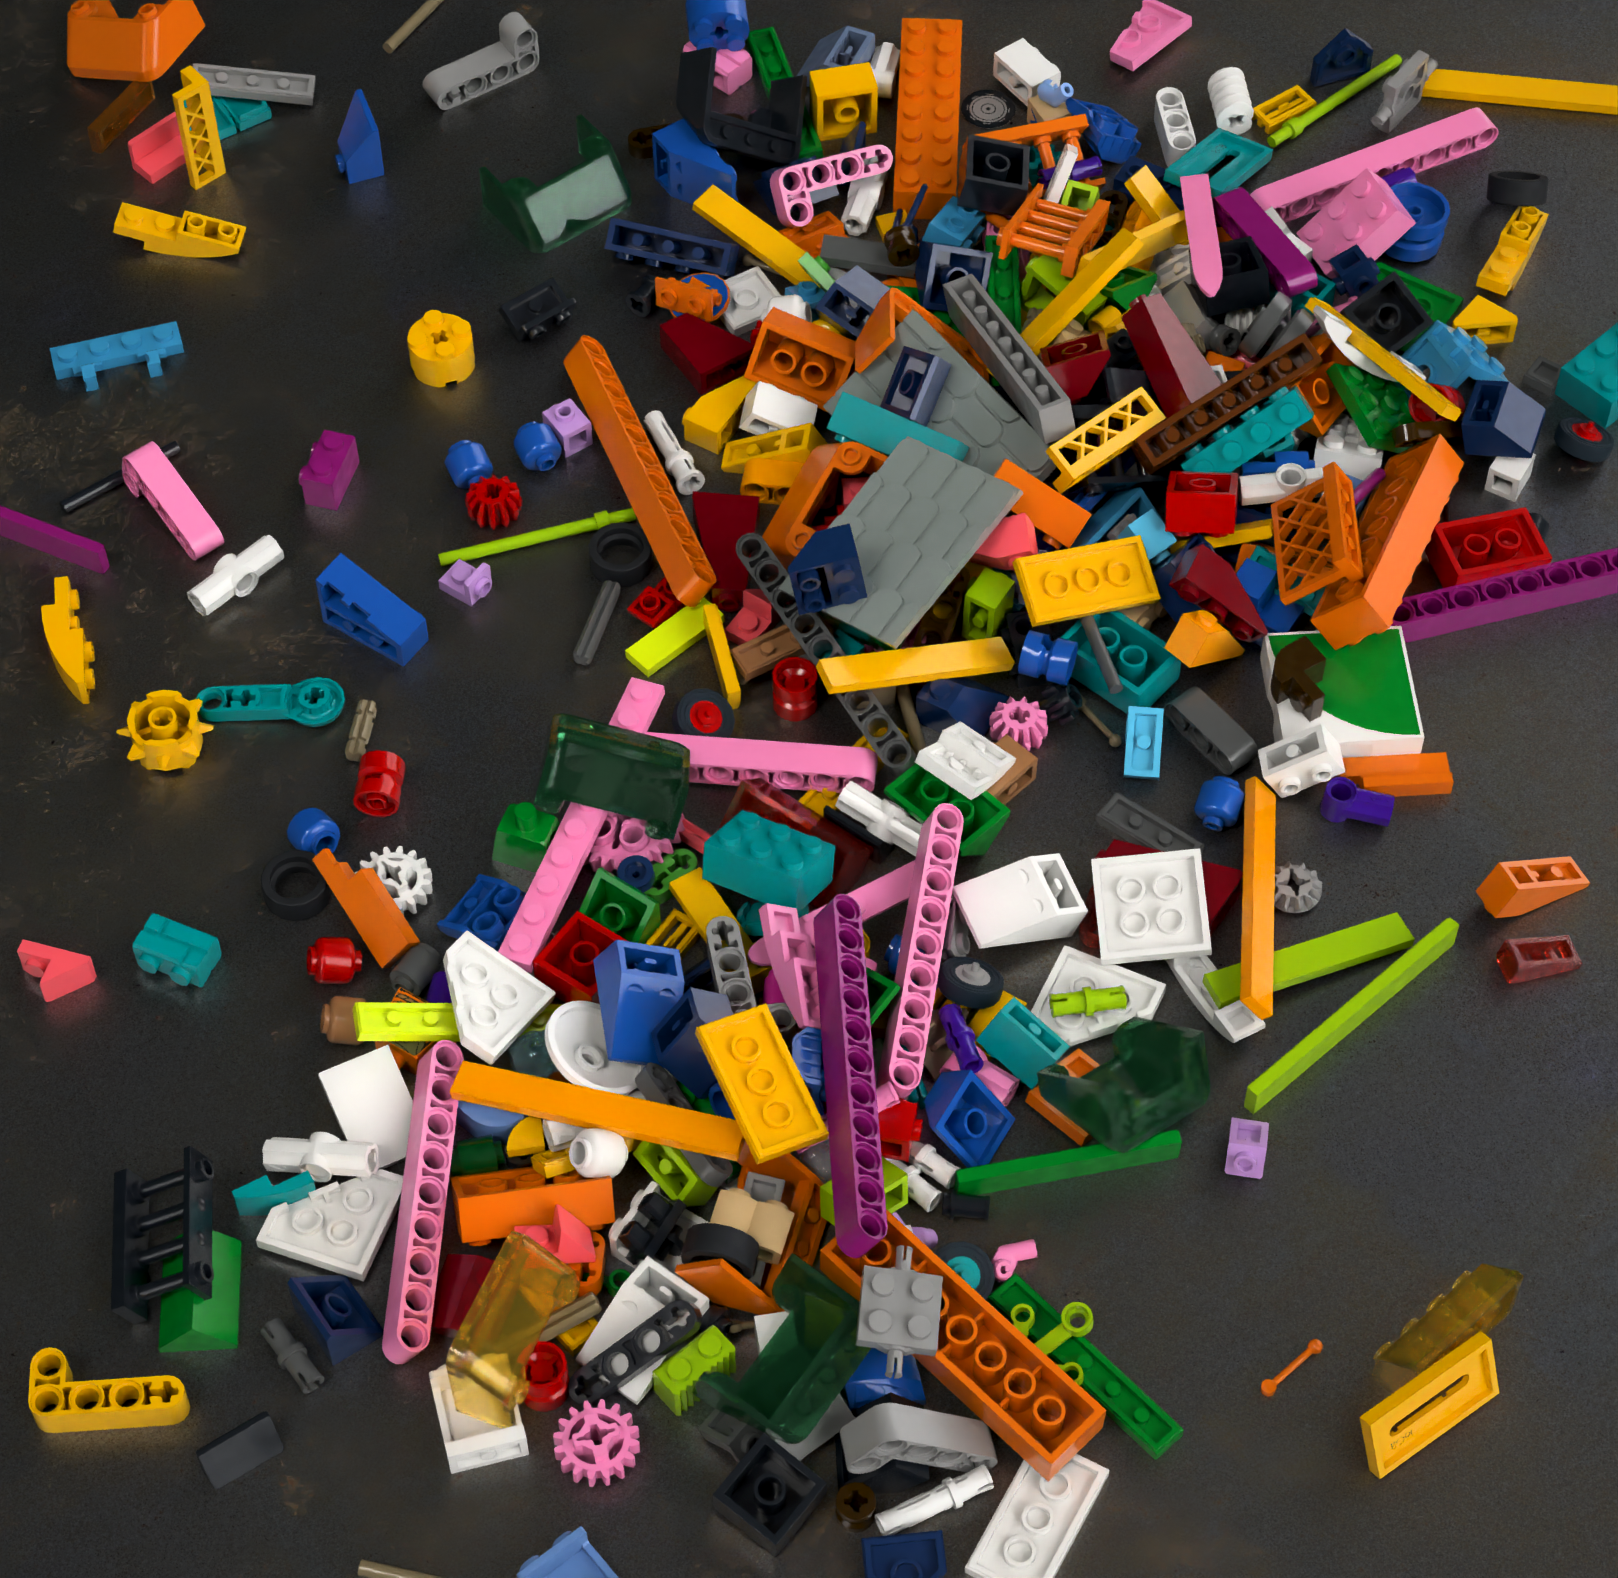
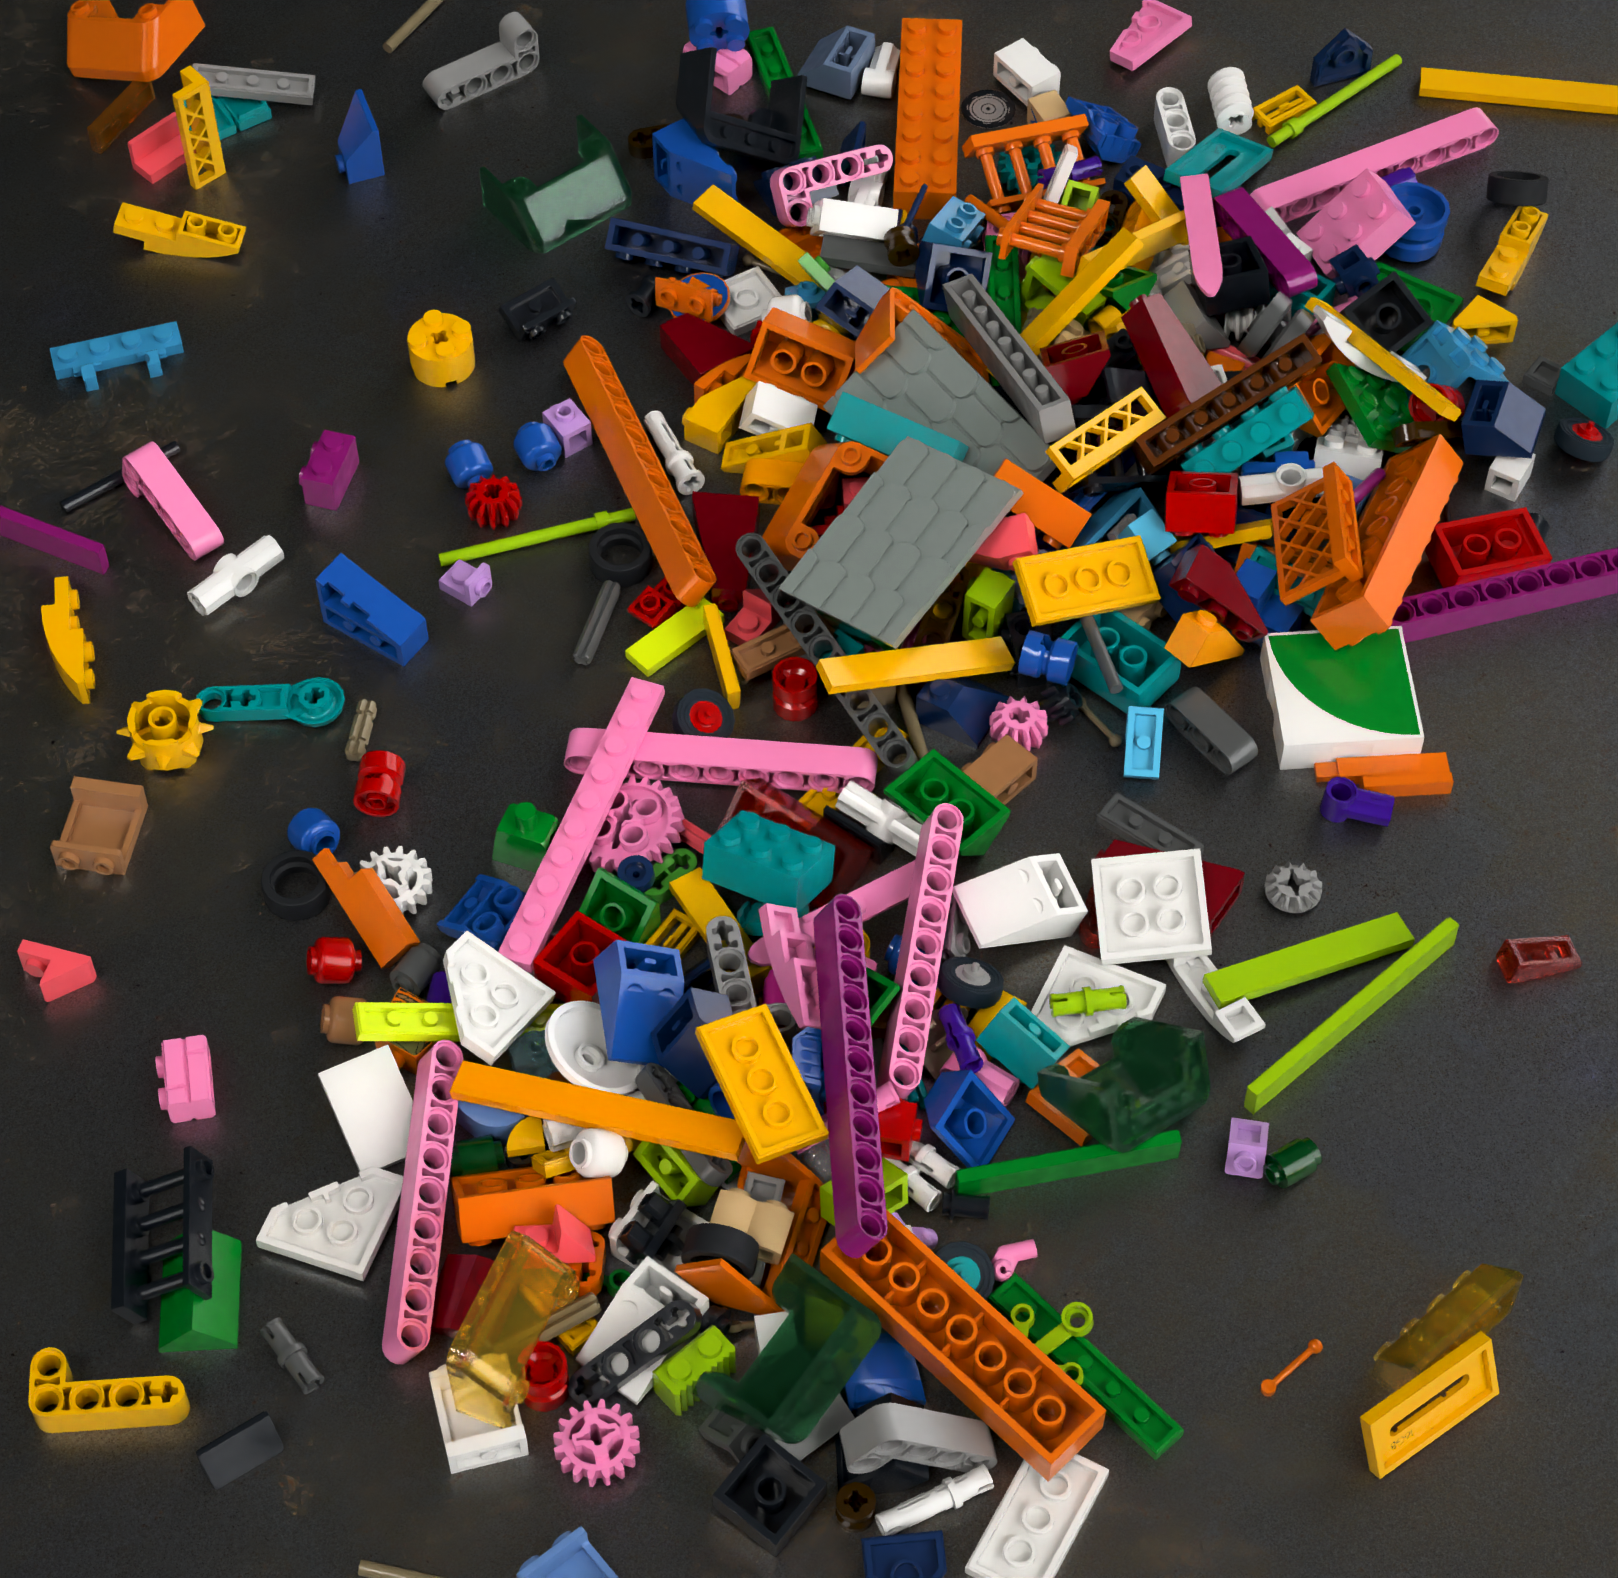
teal brick [132,913,222,987] -> none
teal slope [231,1170,316,1216] -> none
white piece [262,1131,380,1182] -> none
dark blue slope [287,1275,384,1366] -> none
clear green windscreen [533,713,690,840] -> none
dark blue slope [787,523,868,615] -> none
yellow brick [809,62,878,141] -> none
light grey plate [855,1245,943,1379] -> none
dark blue slope [880,346,952,427] -> none
white slope [915,721,1016,800] -> none
black brick [957,134,1030,216] -> none
light blue arm [1037,79,1074,107] -> none
blue head [1194,776,1245,831] -> none
dark grey bush [1208,324,1241,356] -> none
light orange tile [1240,776,1276,1020] -> none
white brick [1258,723,1345,798] -> none
dark brown brick [1270,636,1326,722] -> none
light grey plate [1371,50,1438,134] -> none
orange slope [1476,856,1590,918] -> none
none -> medium nougat panel [50,776,148,875]
none -> bright pink brick [155,1035,216,1123]
none -> orange slope [694,354,751,404]
none -> white window [806,198,899,243]
none -> dark green brick [1263,1137,1322,1189]

